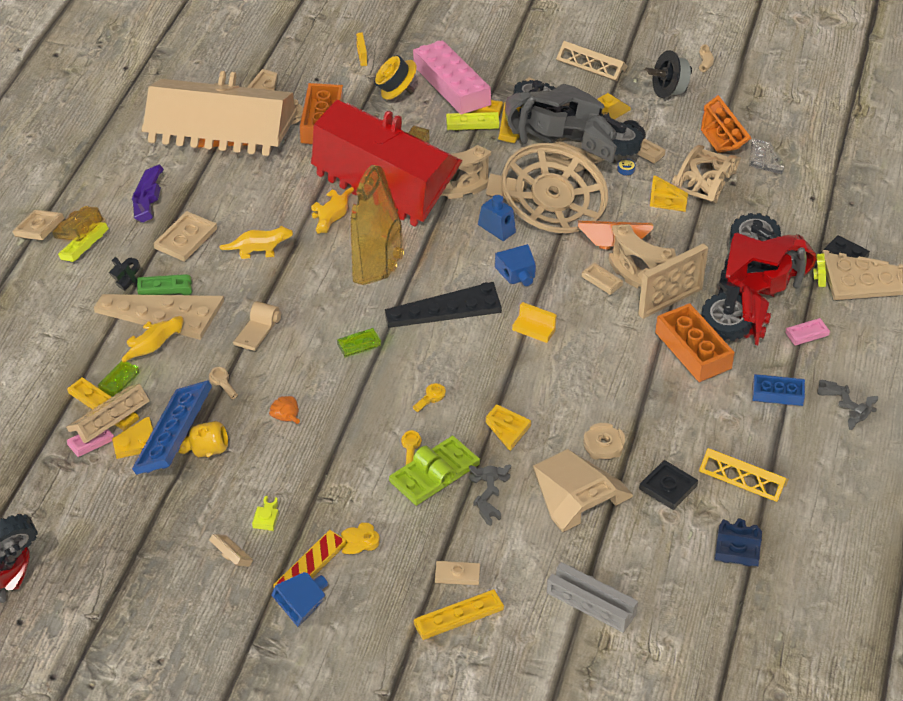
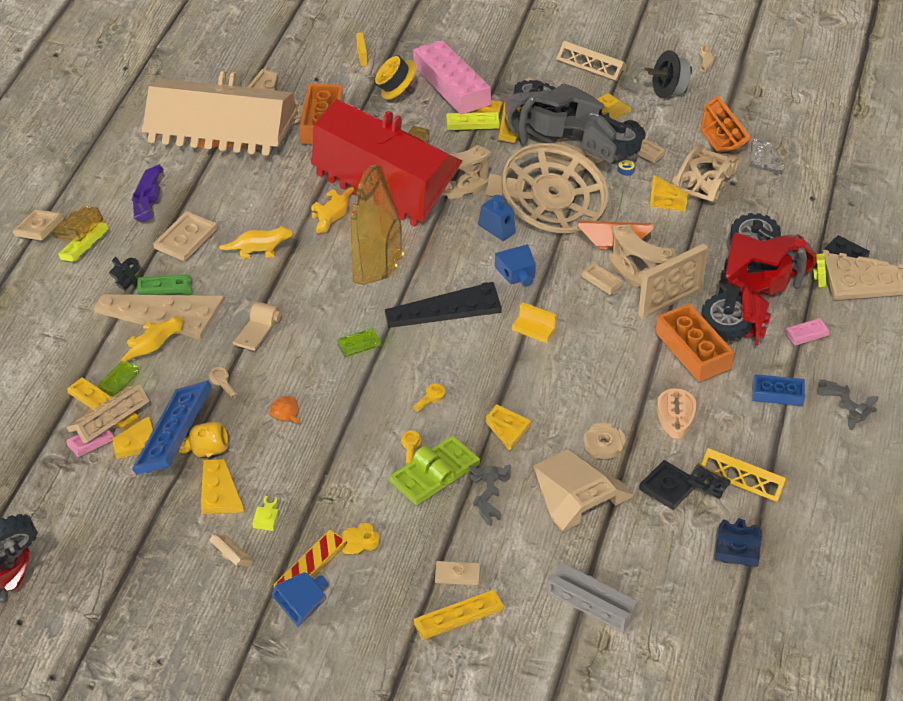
none -> yellow wing [201,459,244,514]
none -> light nougat piece [657,389,696,439]
none -> black hips [687,463,731,499]

